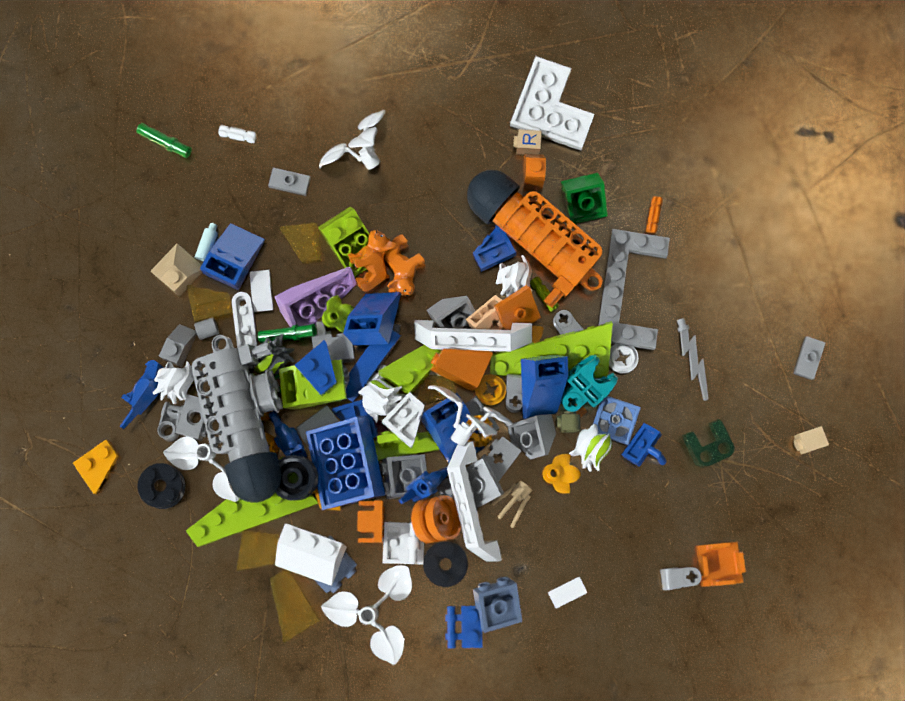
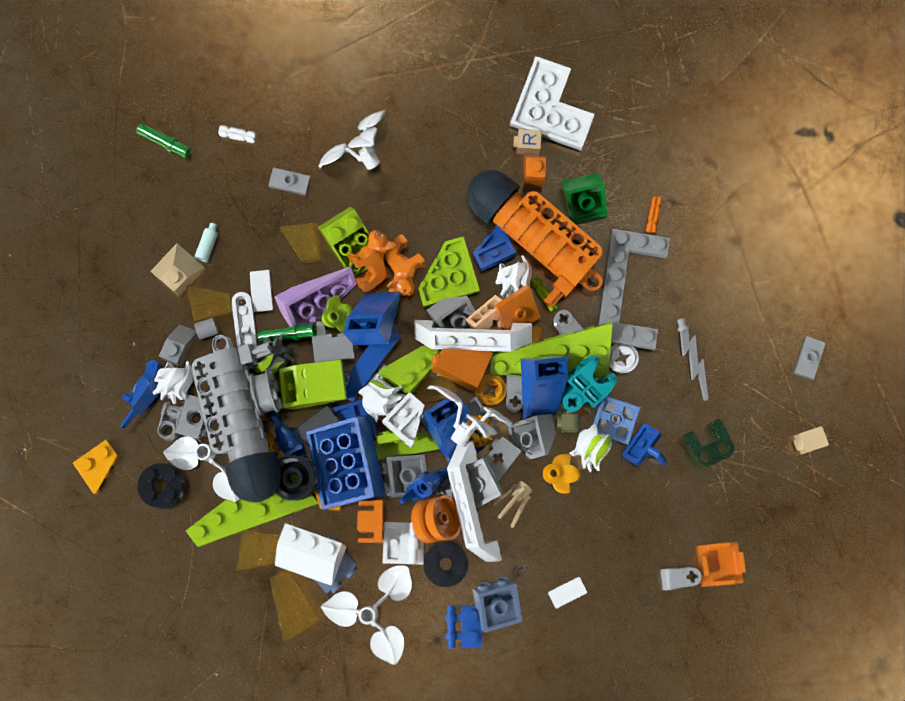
blue slope [200,223,265,291] -> none
blue wing [295,340,337,396] -> none
none -> lime plate [418,236,480,308]

